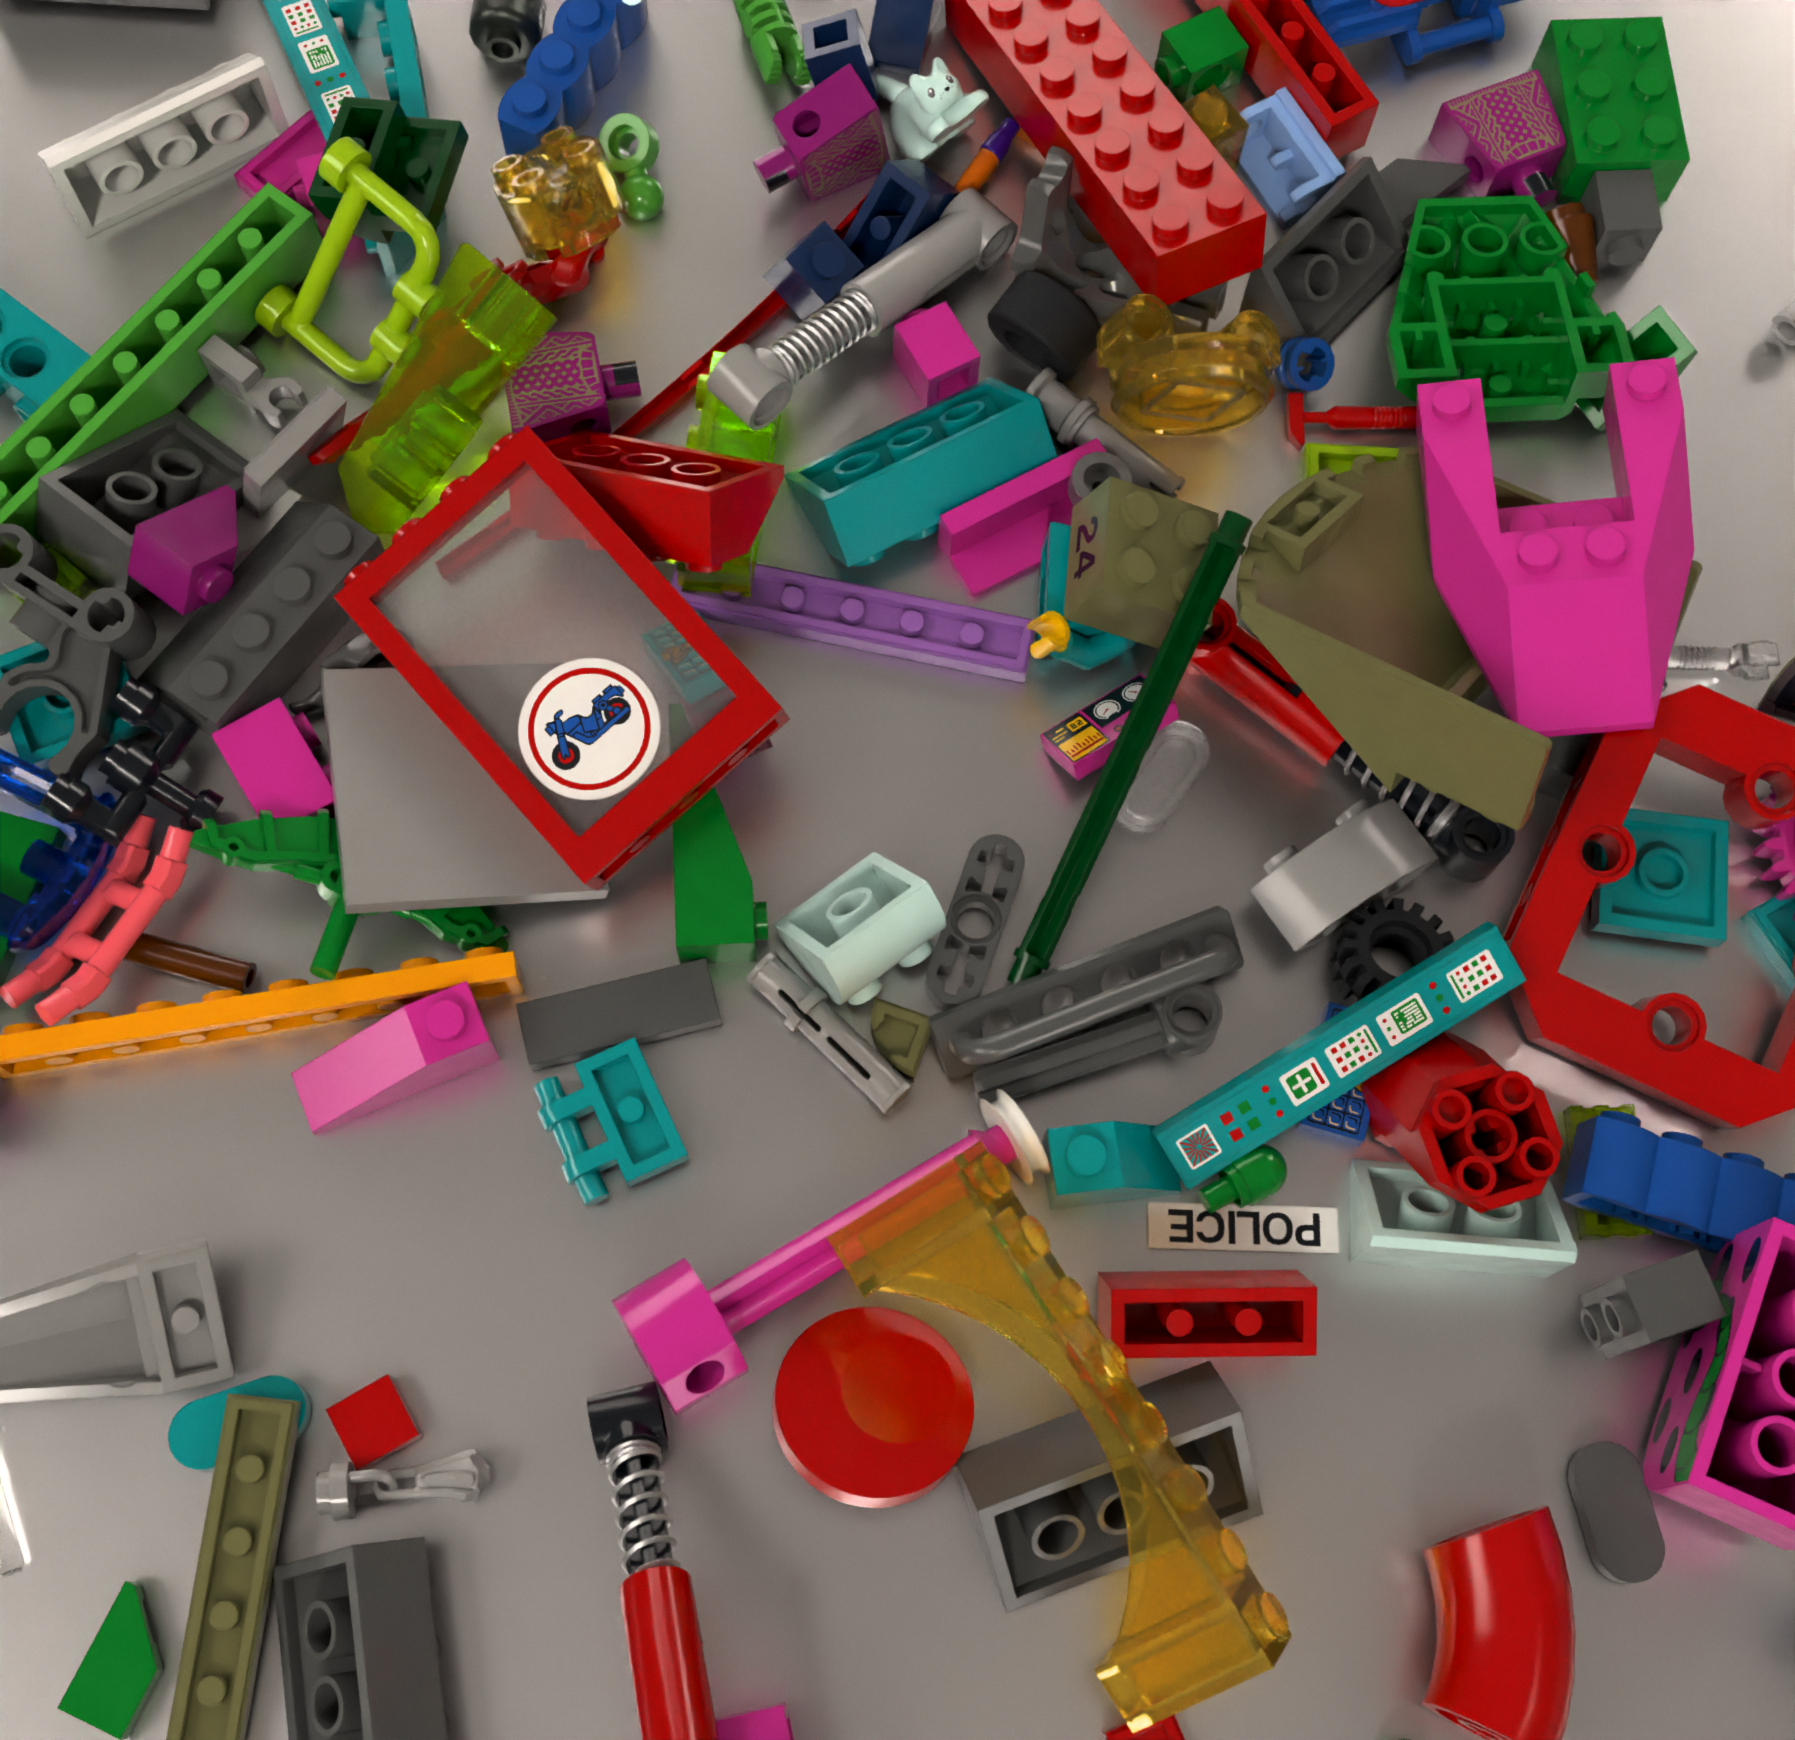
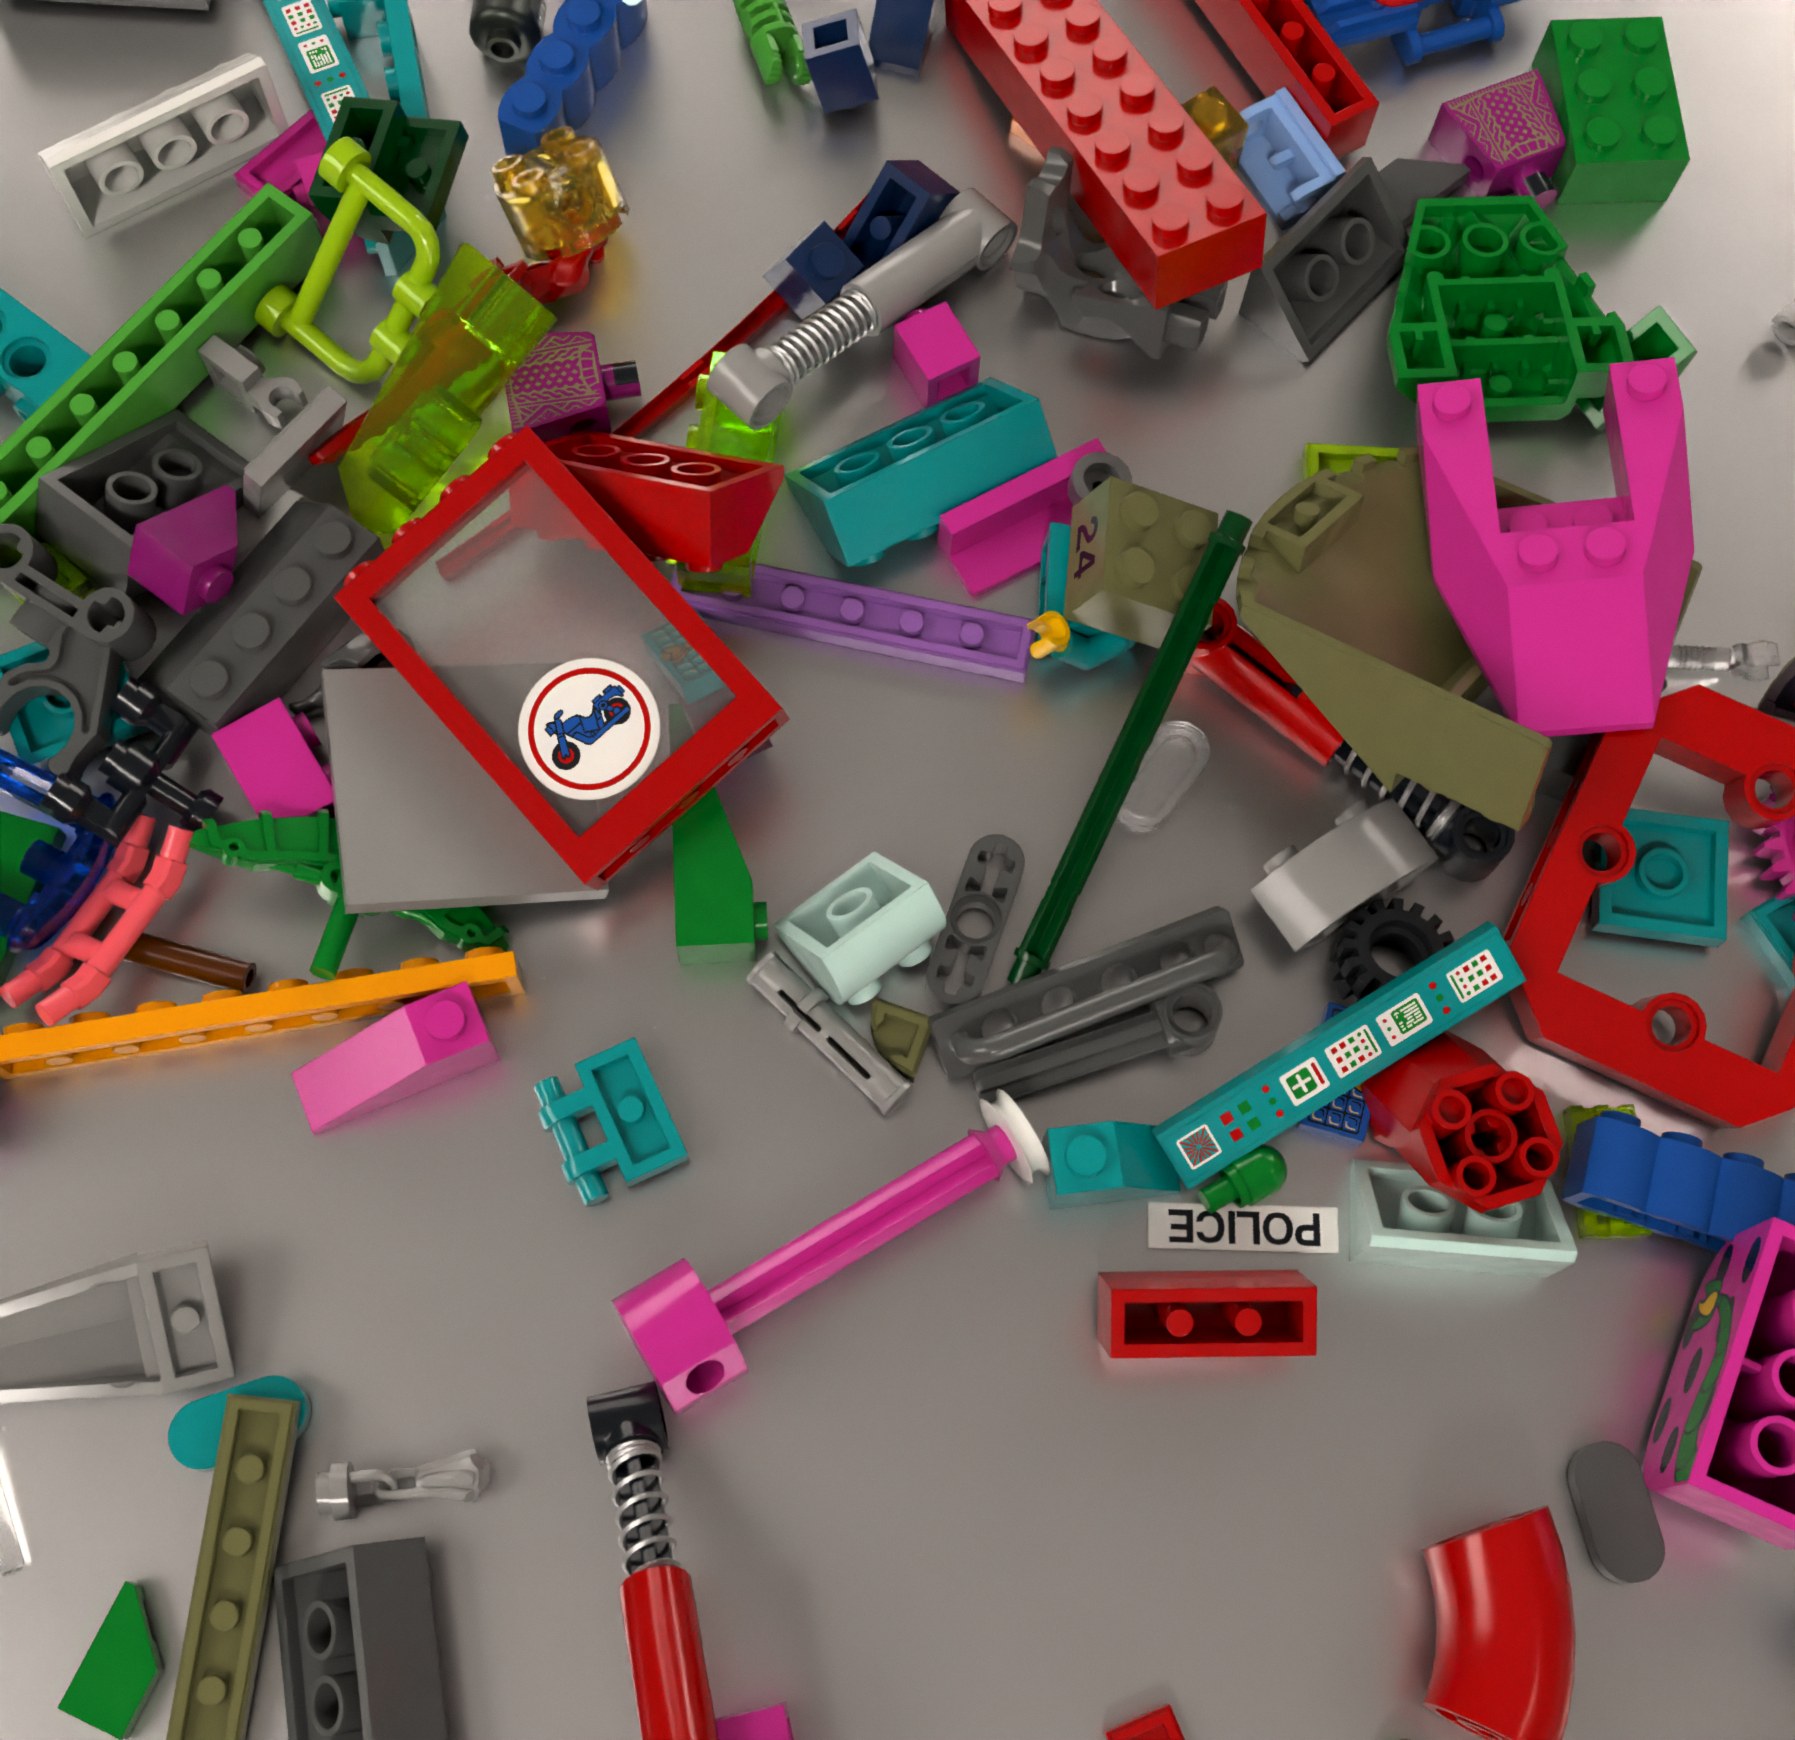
red tile [326,1374,423,1471] -> none
dark grey tile [516,958,722,1071] -> none
bright green plate [598,113,664,221] -> none
magenta torso [753,64,890,201] -> none
red piece [772,1307,974,1508] -> none
clear yellow arch [827,1140,1292,1733] -> none
light aqua animal [876,57,989,163] -> none
piece [954,117,1020,192] -> none
dark grey slope [956,1361,1263,1613] -> none
black tyre [987,271,1102,383] -> none
light grey pin [1025,367,1186,498] -> none
tile [1040,673,1179,781] -> none
clear yellow piece [1097,293,1281,437] -> none
green brick [1154,6,1249,109] -> none
blue bush [1274,337,1335,392] -> none
red piece [1285,393,1416,451] -> none
reddish brown cone [1545,202,1600,286] -> none
dark grey brick [1579,169,1663,266] -> none
dark grey brick [1579,1249,1727,1360] -> none

